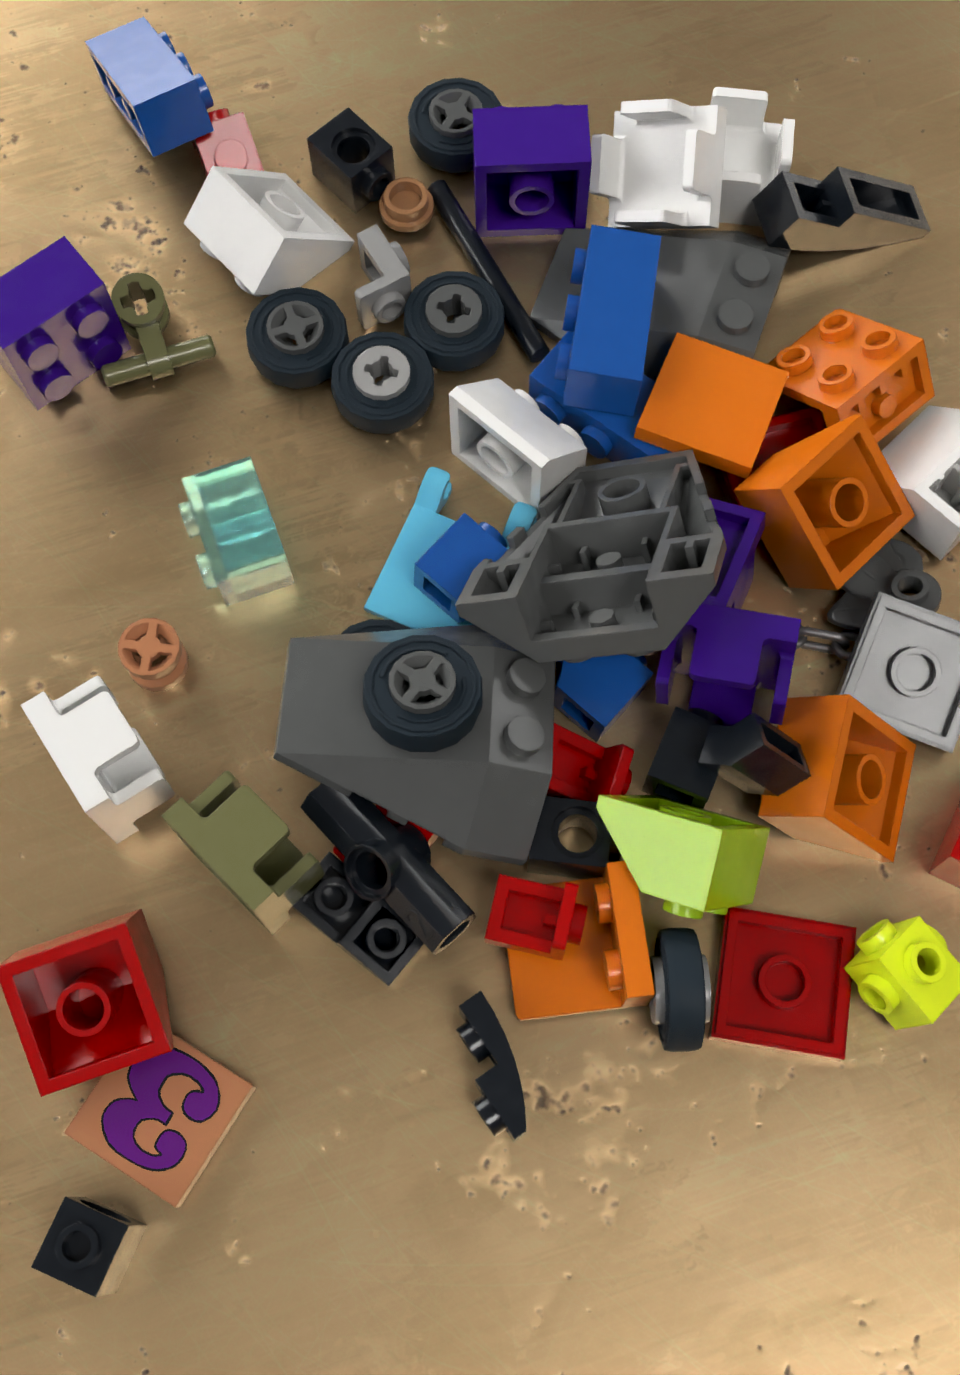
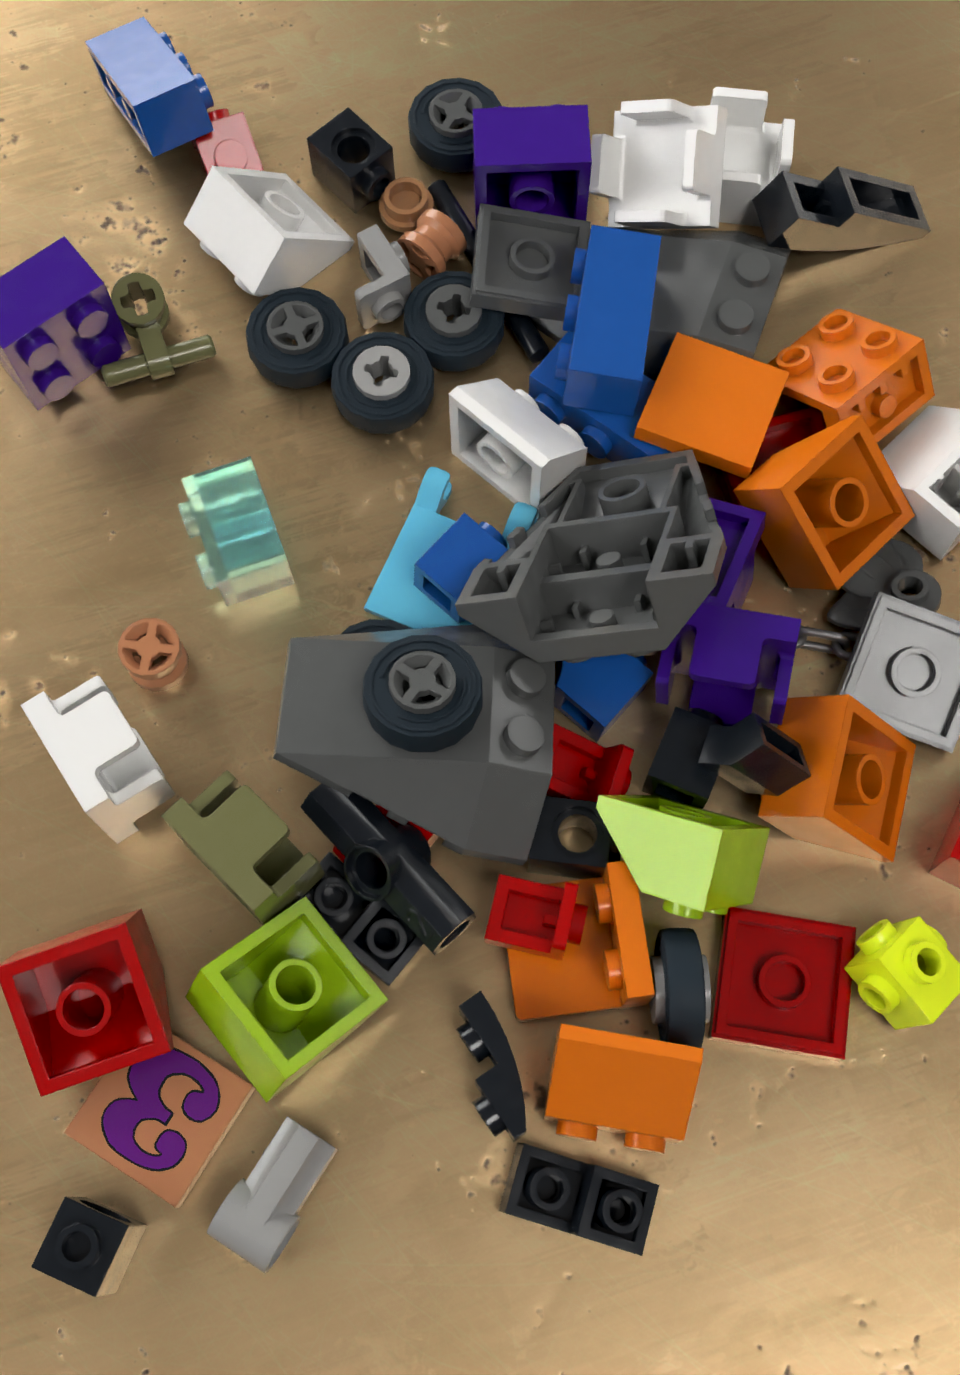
none -> lime slope [185,896,388,1103]
none -> light grey piece [207,1116,338,1273]
none -> nougat wheel [397,208,467,280]
none -> dark grey tile [469,203,591,322]
none -> black slope [499,1143,659,1256]
none -> orange slope [543,1023,704,1154]

